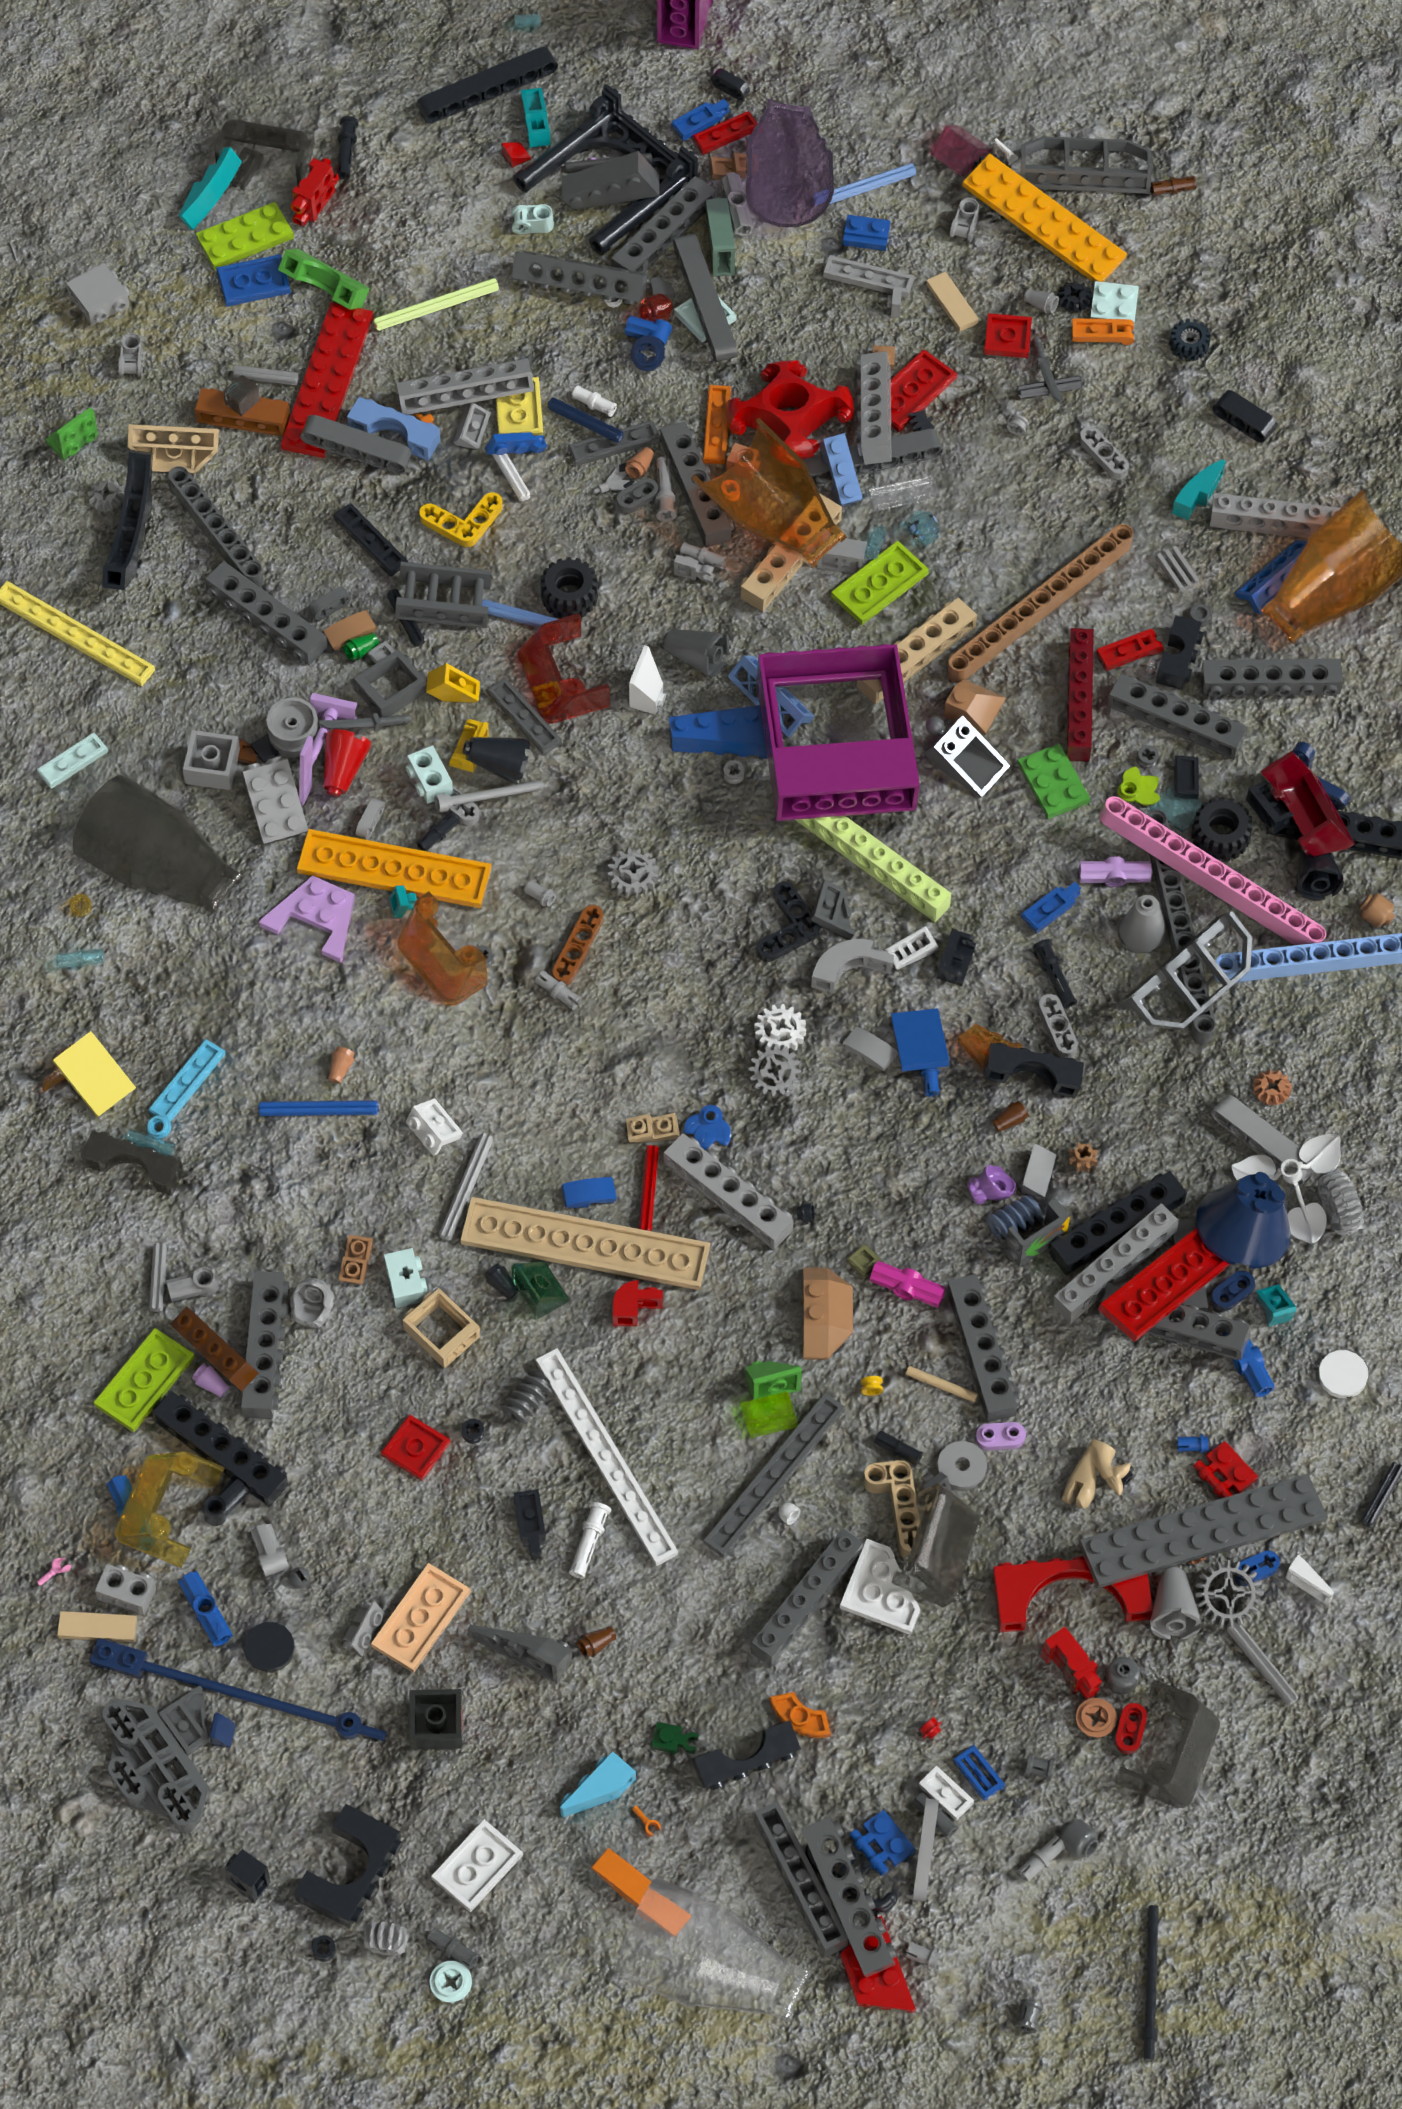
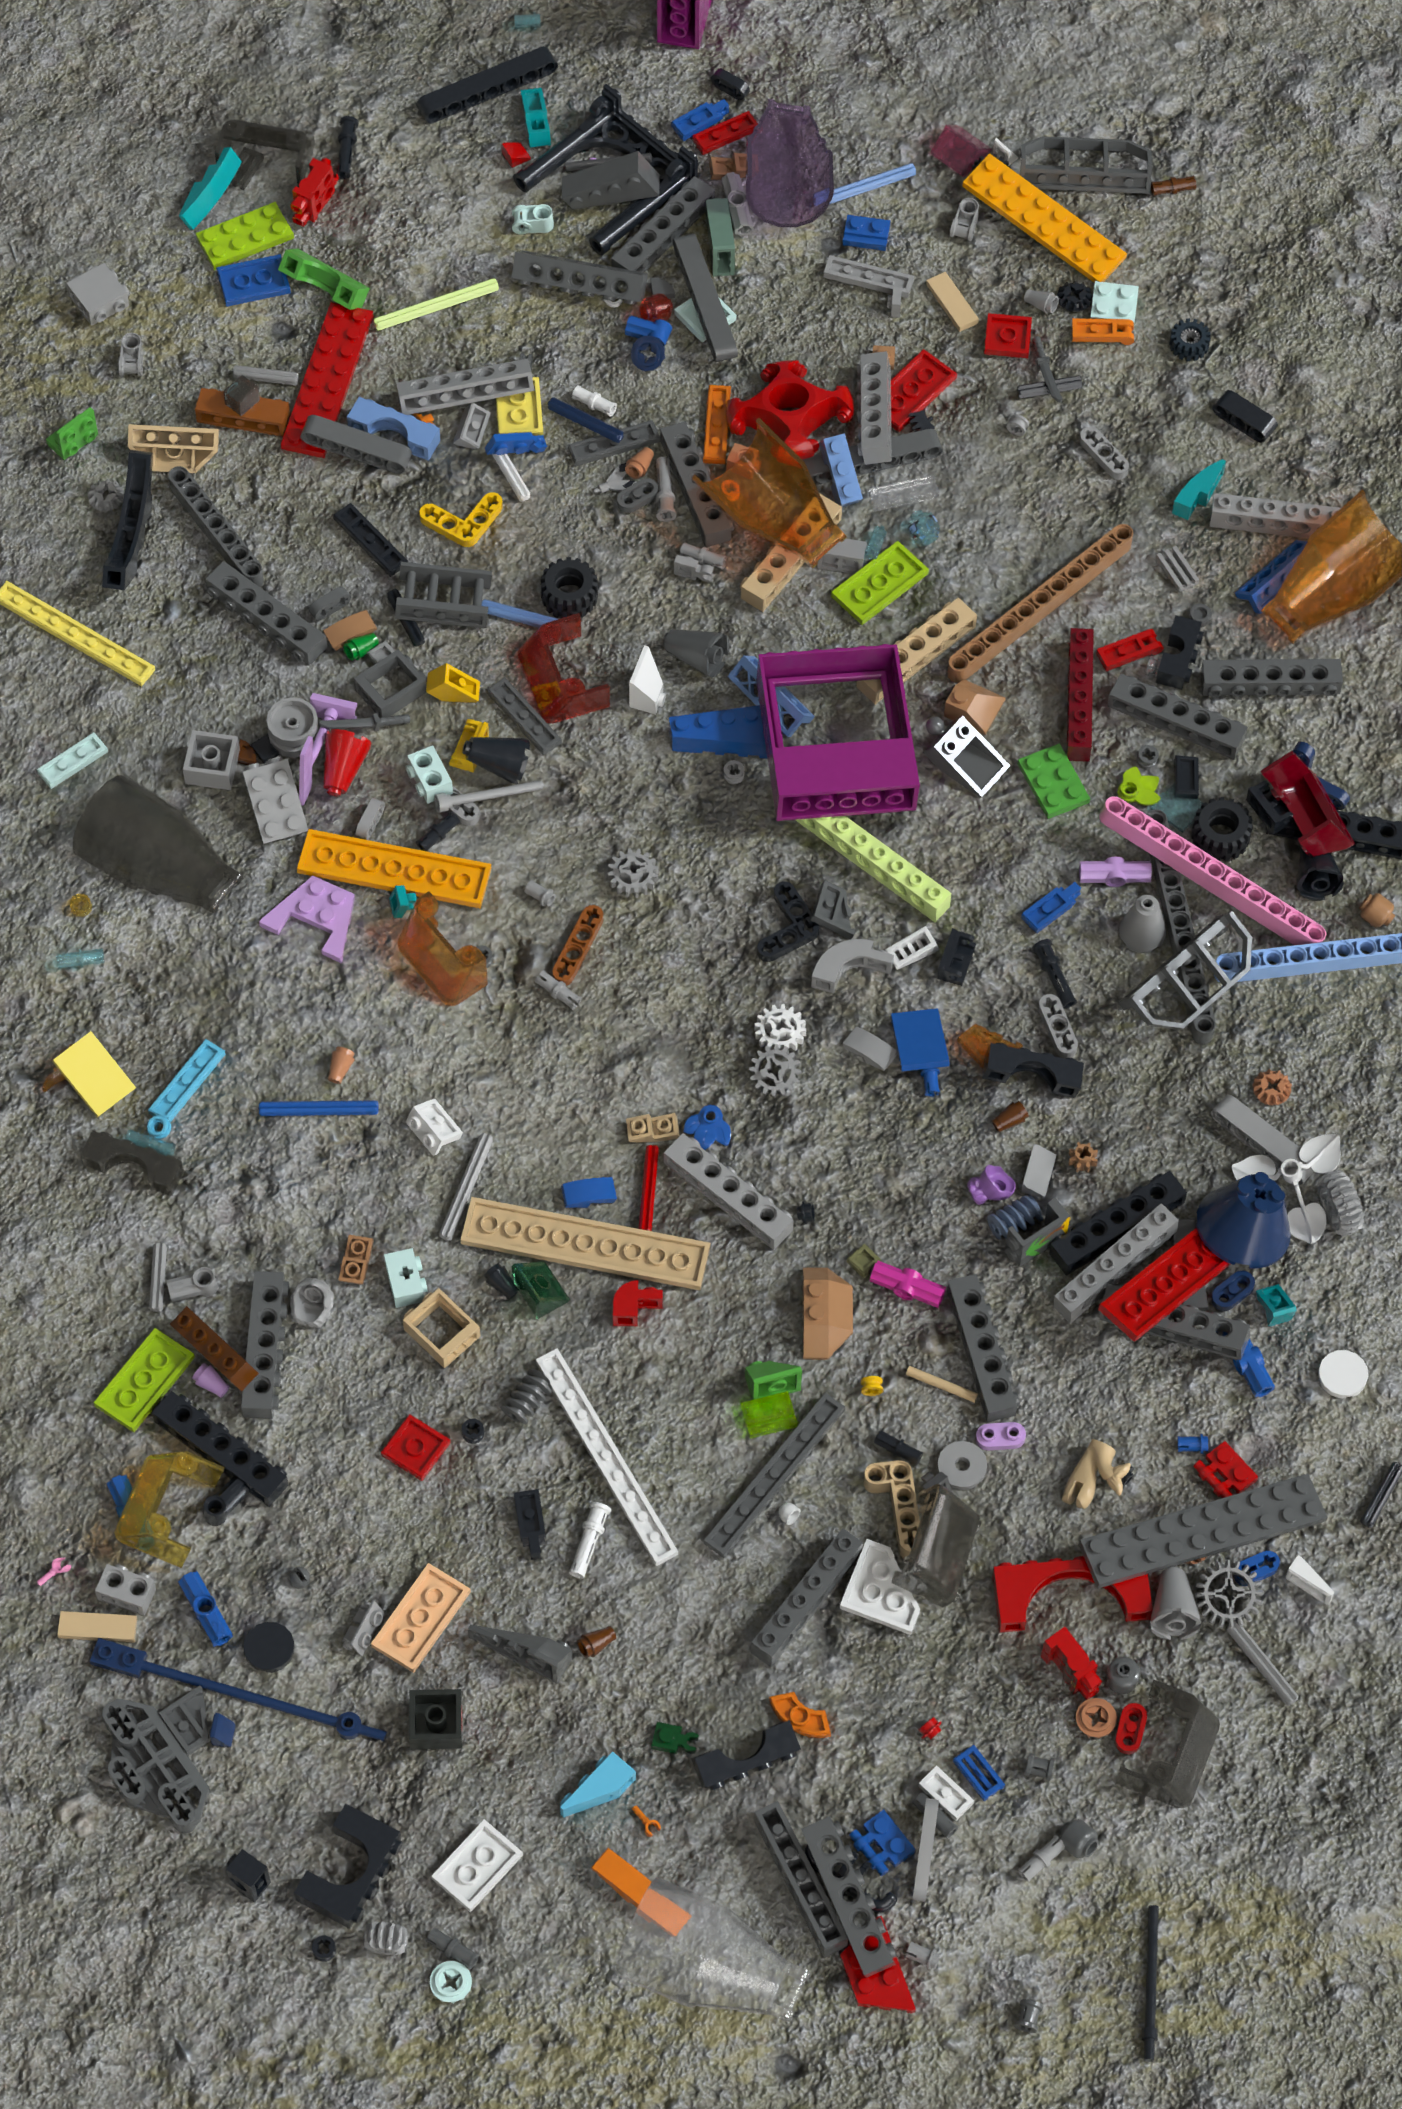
light grey piece [251,1523,289,1577] -> none

